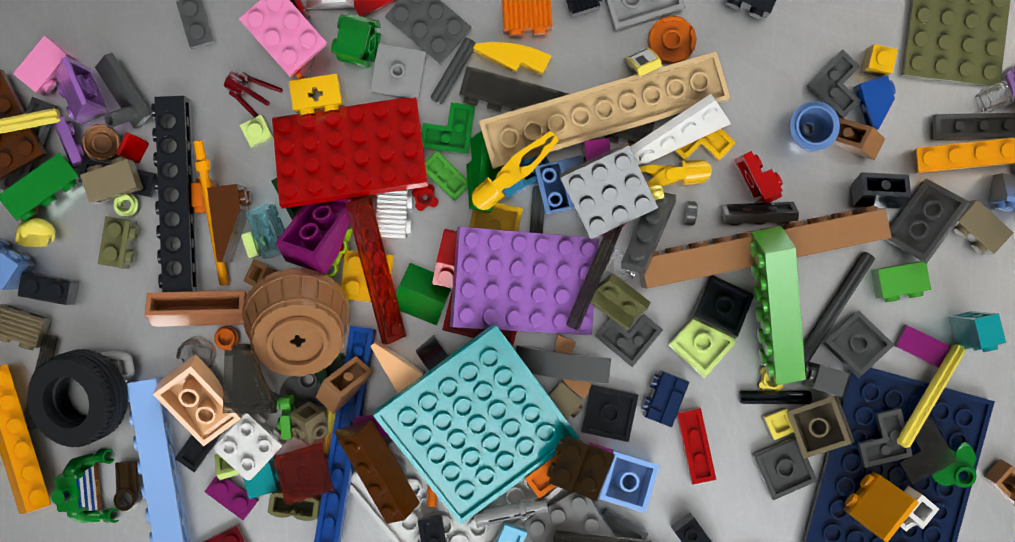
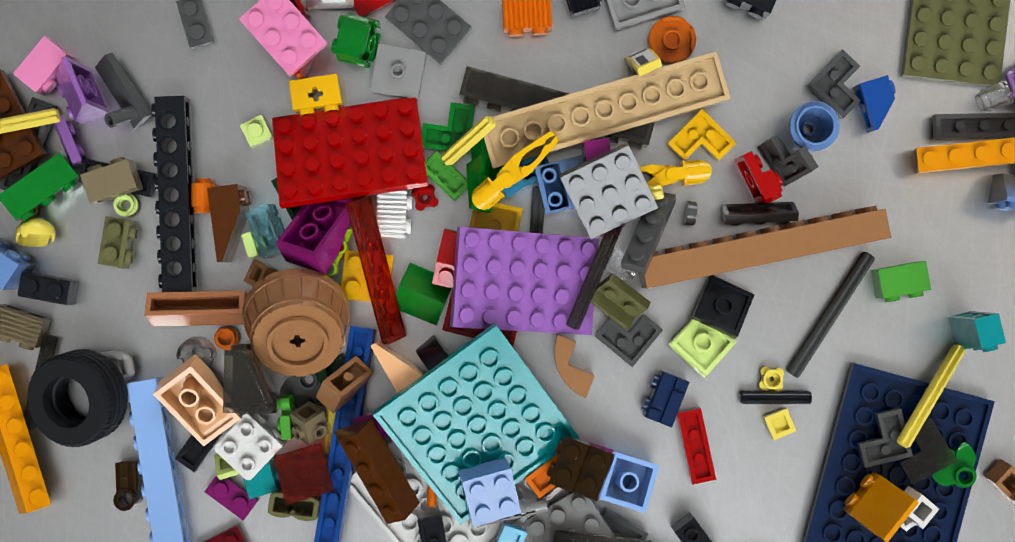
green torso [51,448,119,524] -> none
medium nougat hair [82,124,121,161] -> none
red slope [116,132,149,163] -> none
light orange bar [193,140,229,286] -> none
dark red plant [224,70,283,118] -> none
dark grey axle [431,37,476,104] -> none
yellow slope [473,42,552,77] -> none
dark grey slope [516,345,611,383] -> none
dark tan brick [548,380,584,419] -> none
black plate [581,384,639,442] -> none
white wing [630,94,731,166] -> none
bright green brick [749,226,806,385] -> none
dark grey plate [753,436,817,500] -> none
dark tan brick [787,396,855,459] -> none
dark grey brick [802,361,849,397] -> none
dark grey plate [823,310,895,378] -> none
medium nougat slope [833,117,885,160] -> none
black brick [851,172,911,209] -> none
yellow brick [860,44,898,77] -> none
dark grey plate [885,179,970,264] -> none
magenta tile [894,325,951,368] -> none
dark tan brick [953,200,1014,255] -> none
none -> light yellow axle [441,116,496,166]
none -> brick [458,457,521,527]
none -> dark grey plate [758,134,819,187]

